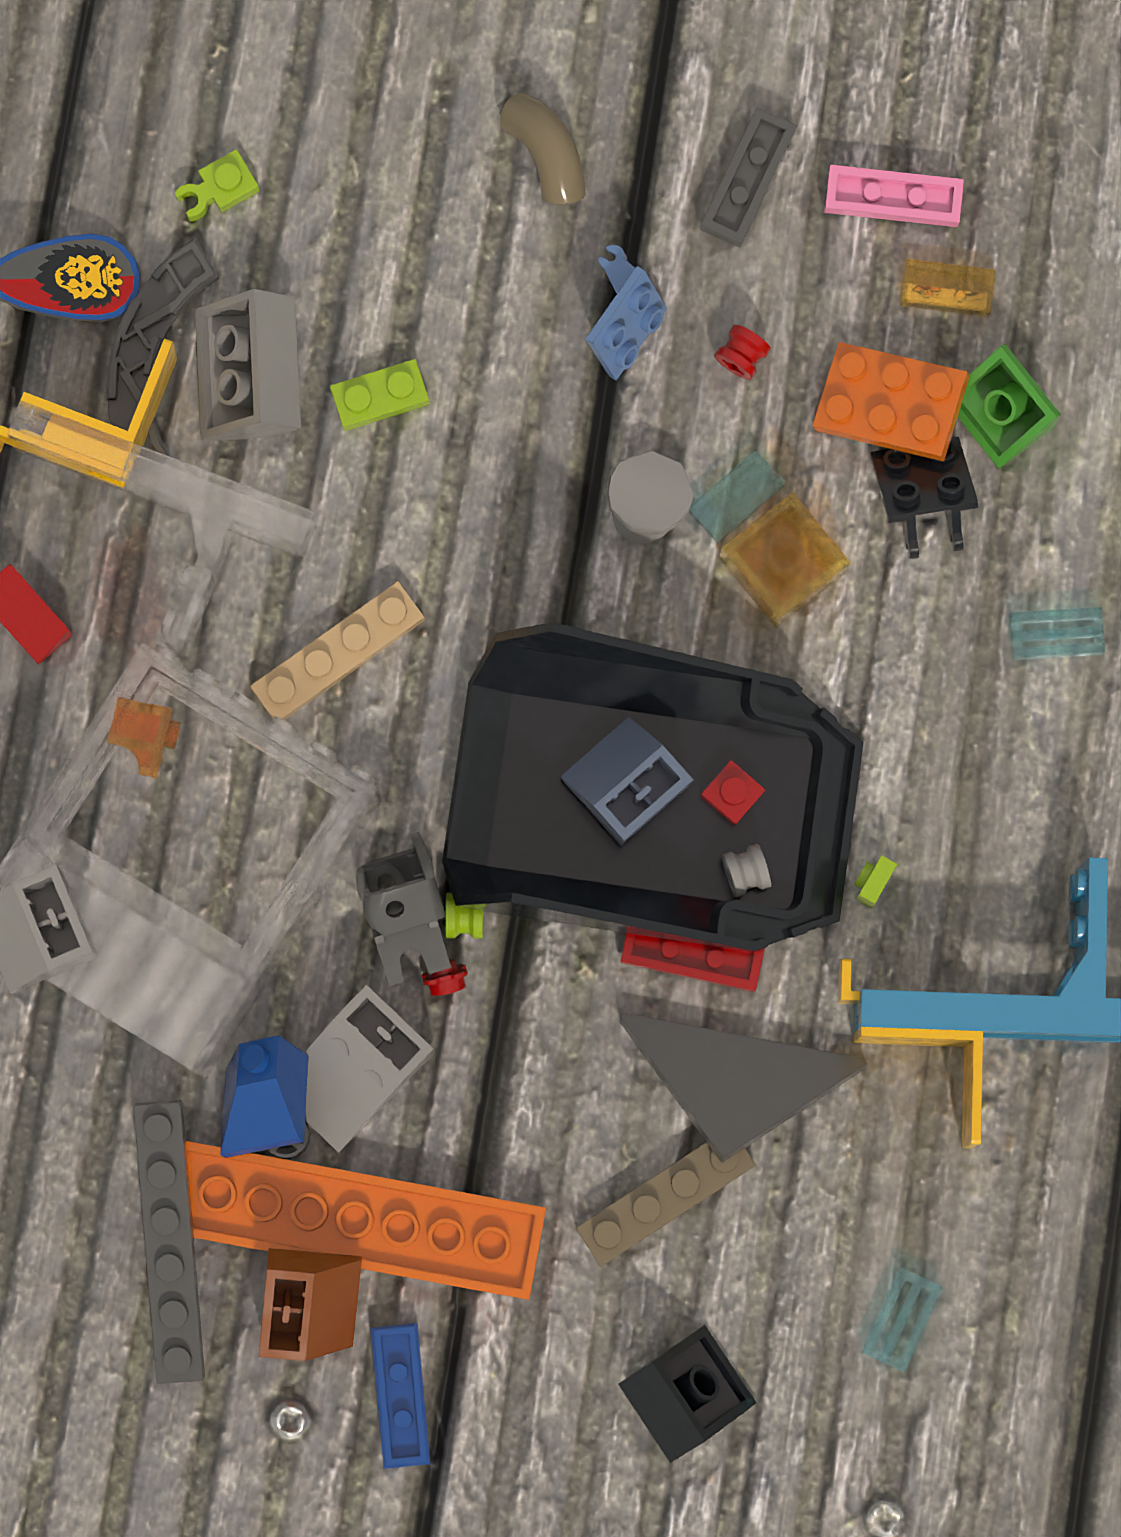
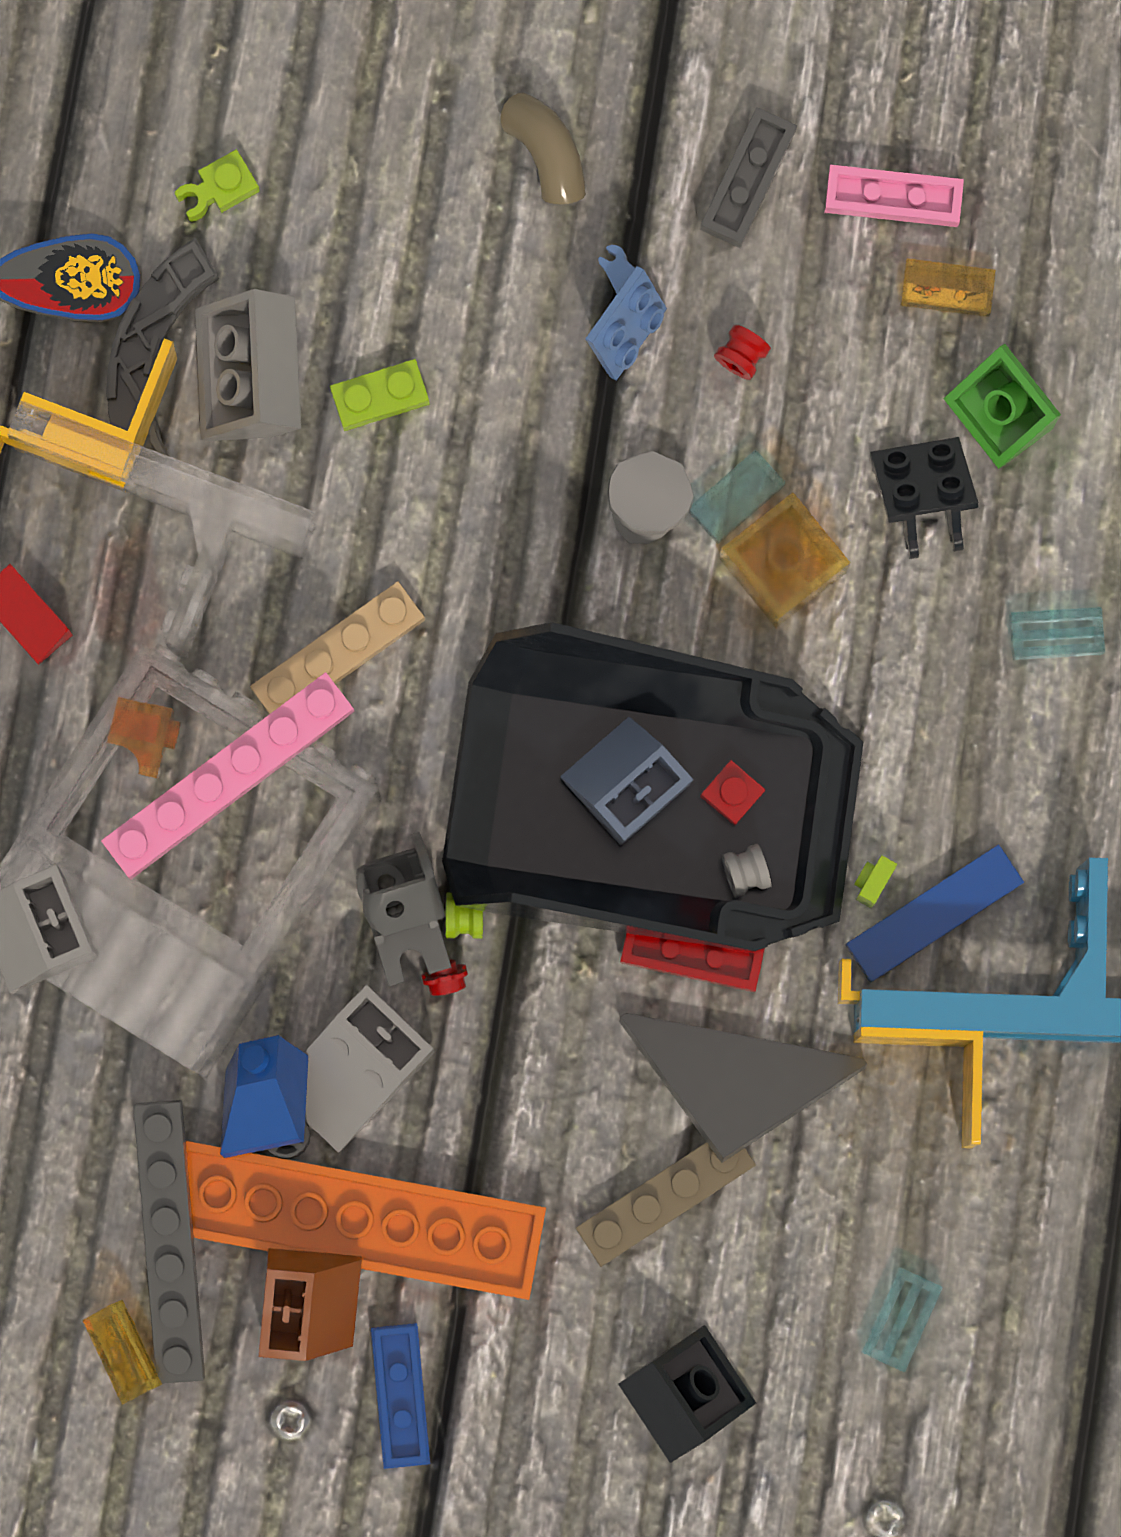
orange plate [812,342,970,462] -> none
none -> clear yellow plate [83,1300,162,1405]
none -> bright pink plate [101,672,355,880]
none -> blue tile [845,844,1024,983]

